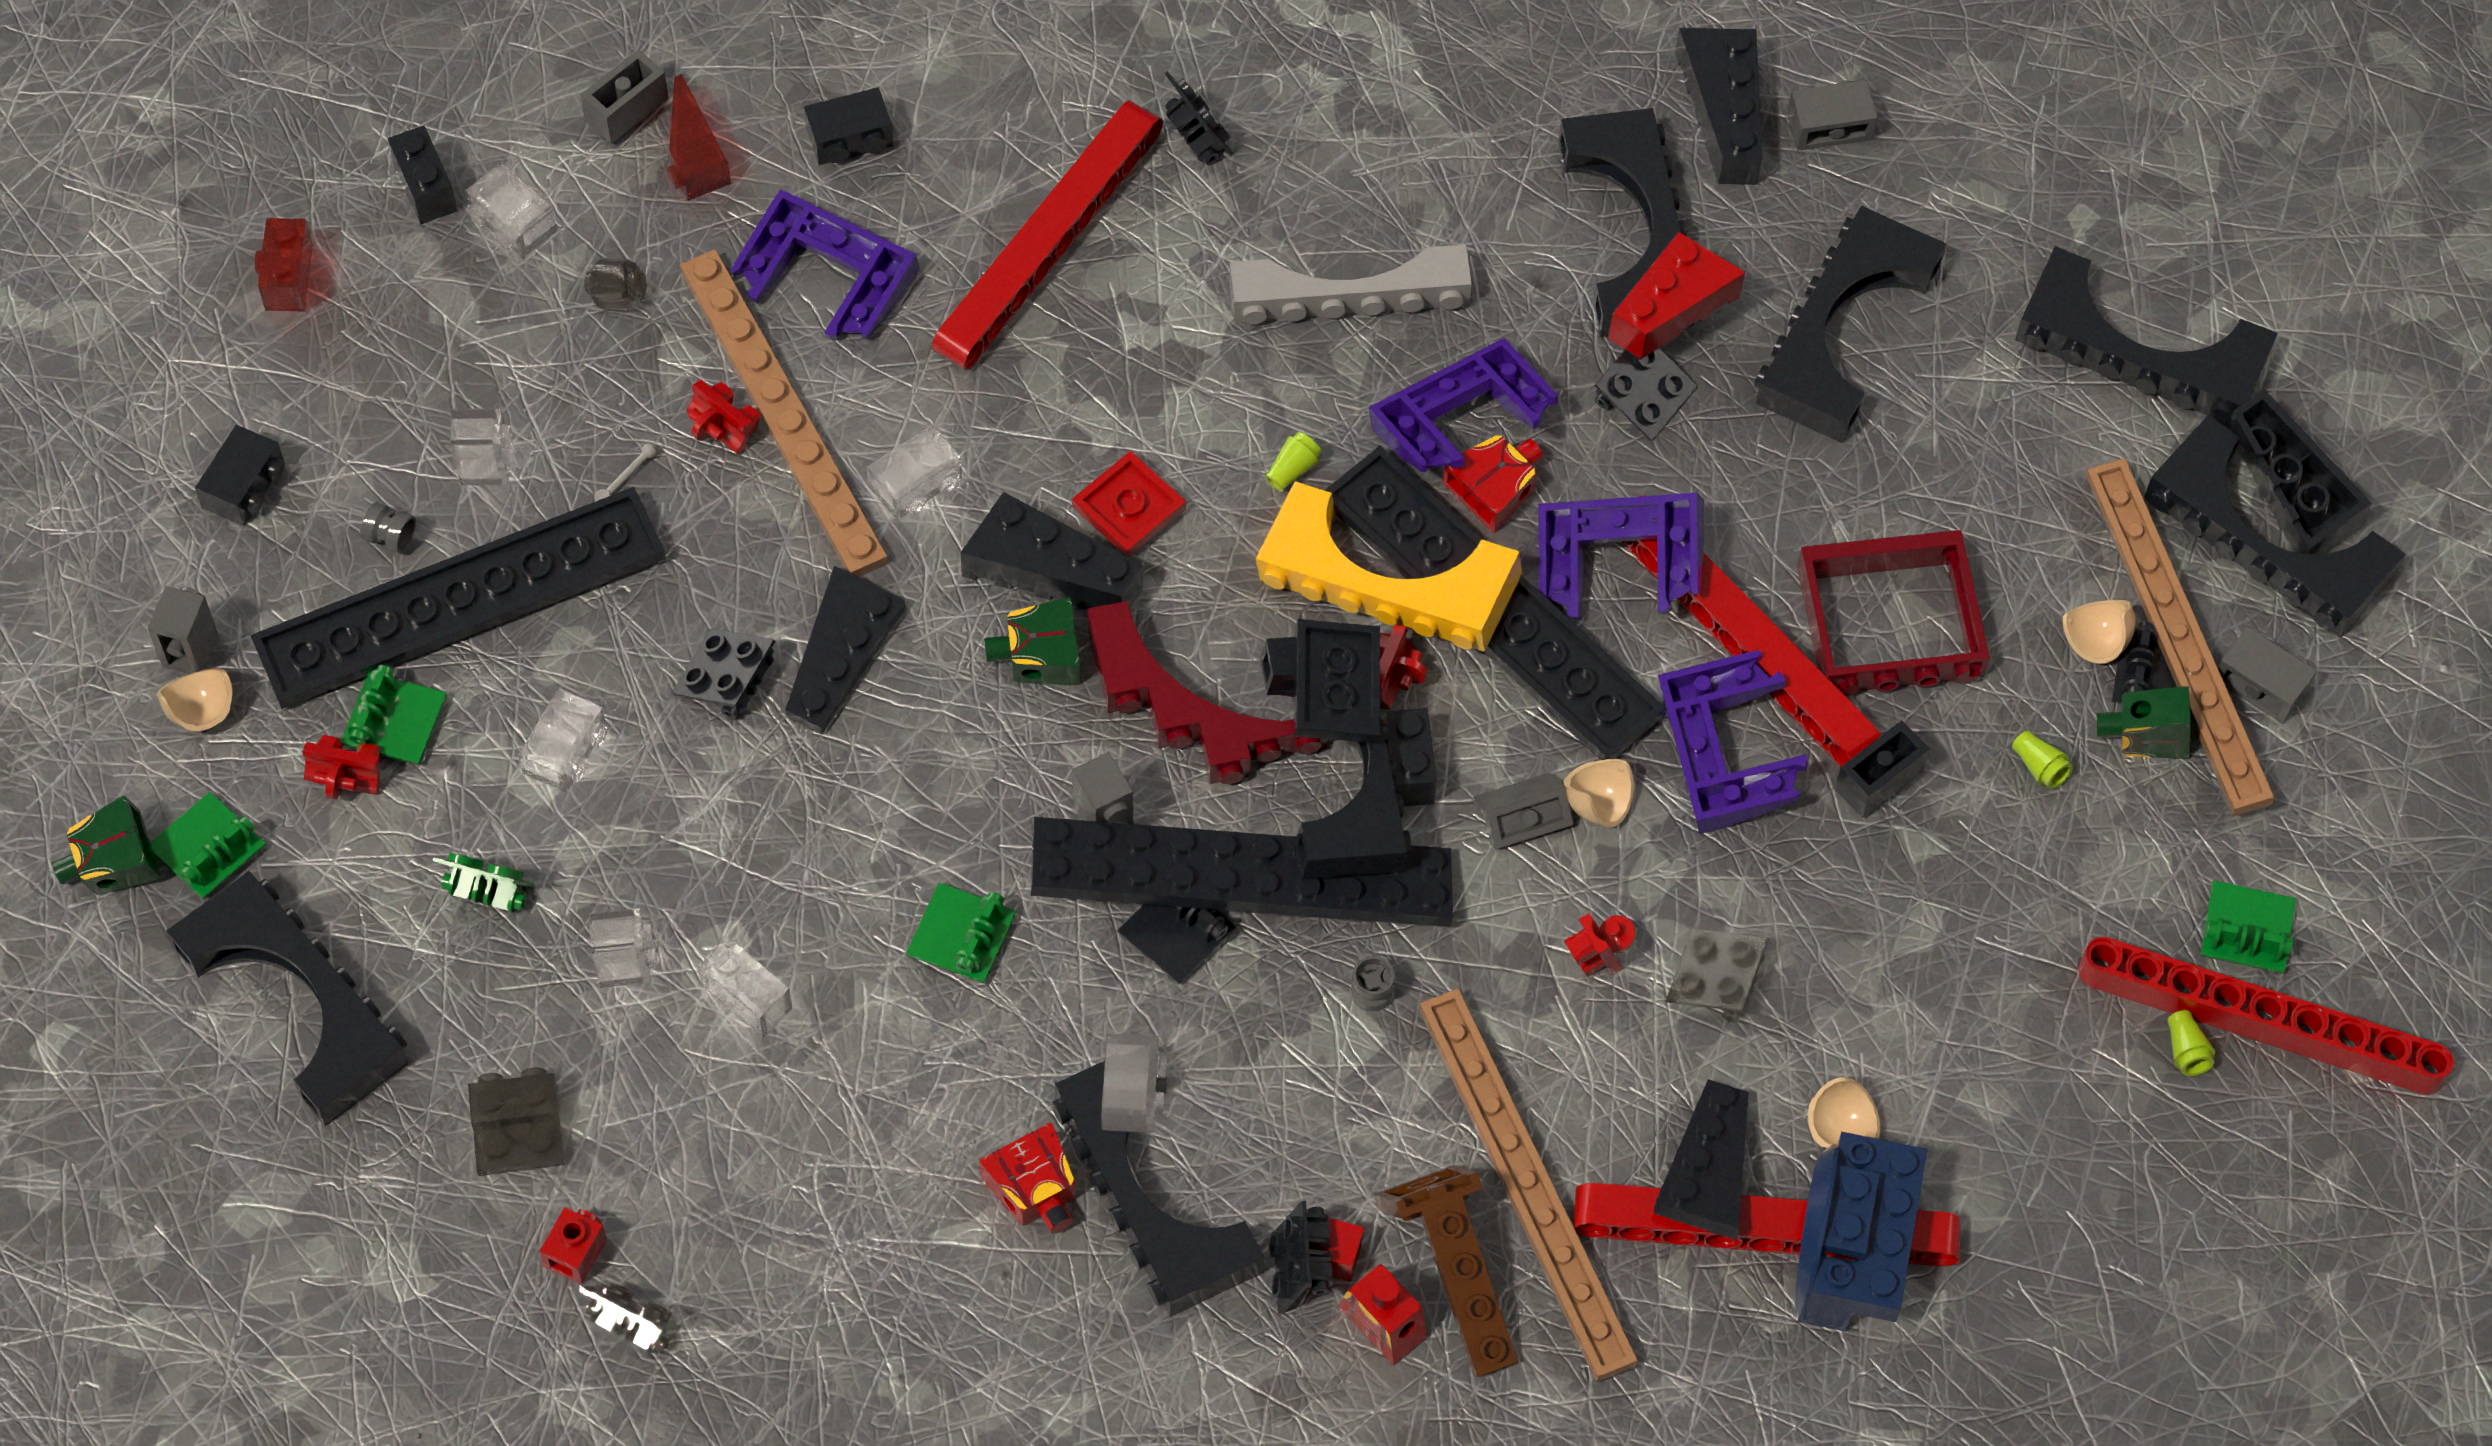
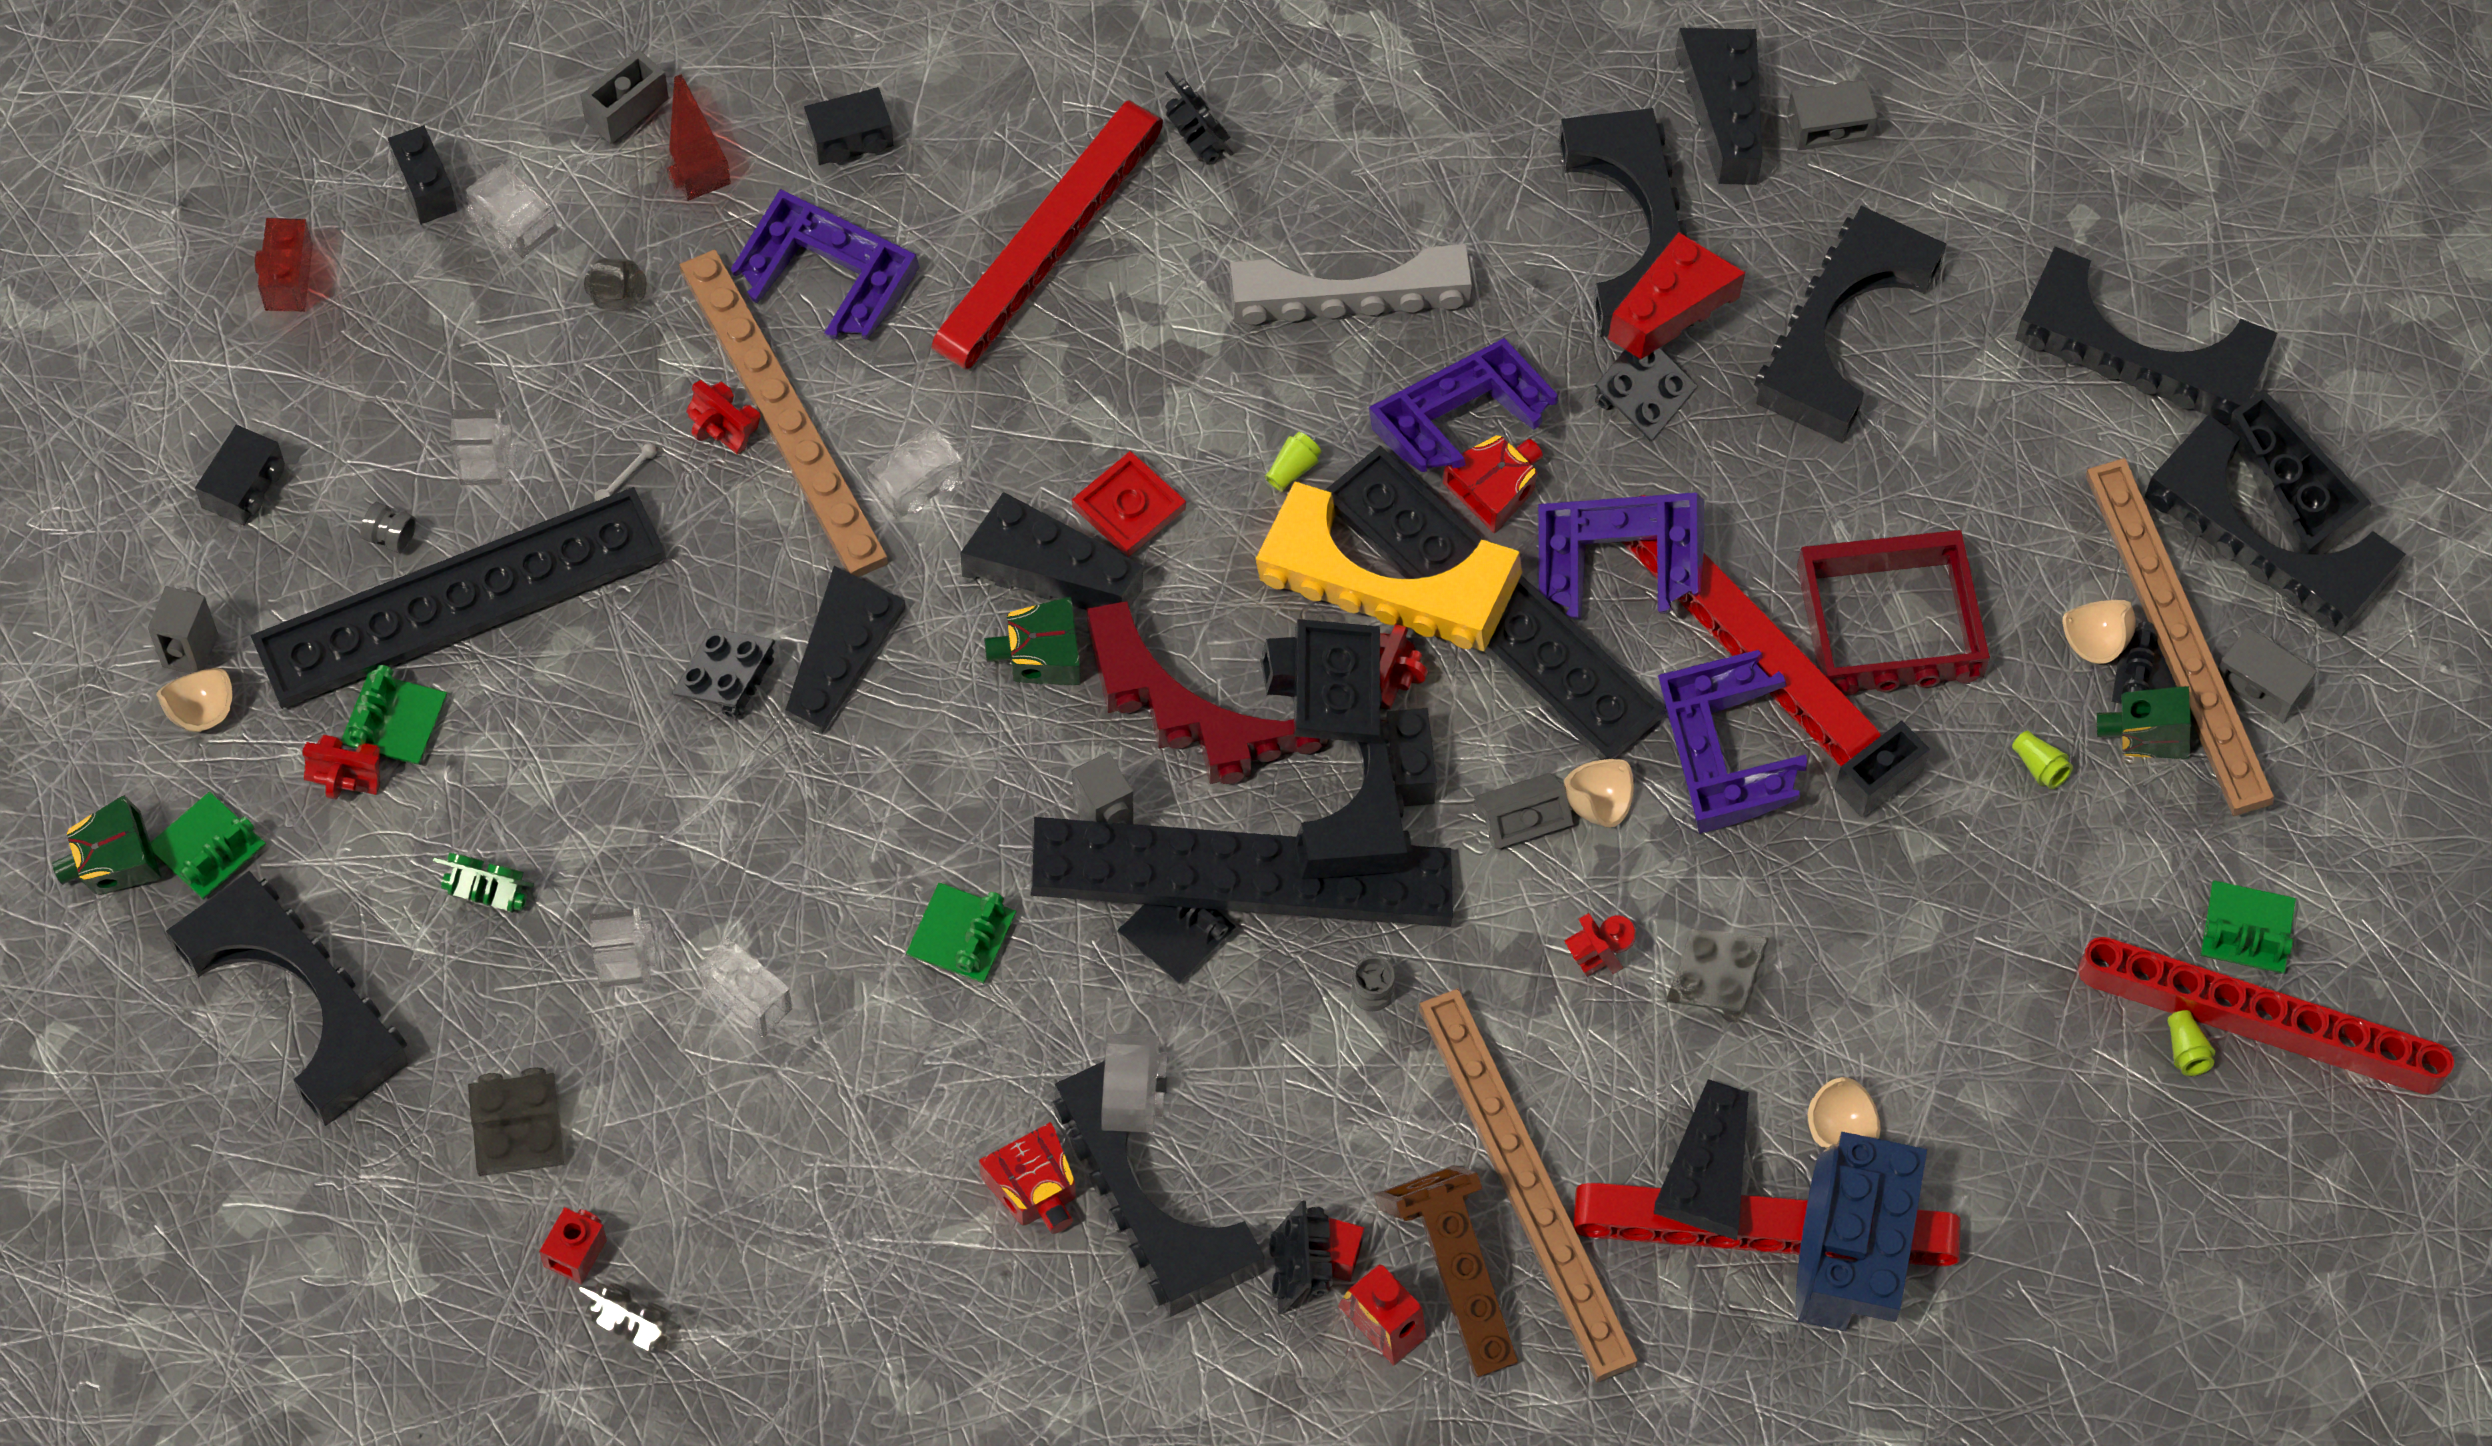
clear brick [518,688,608,793] -> none

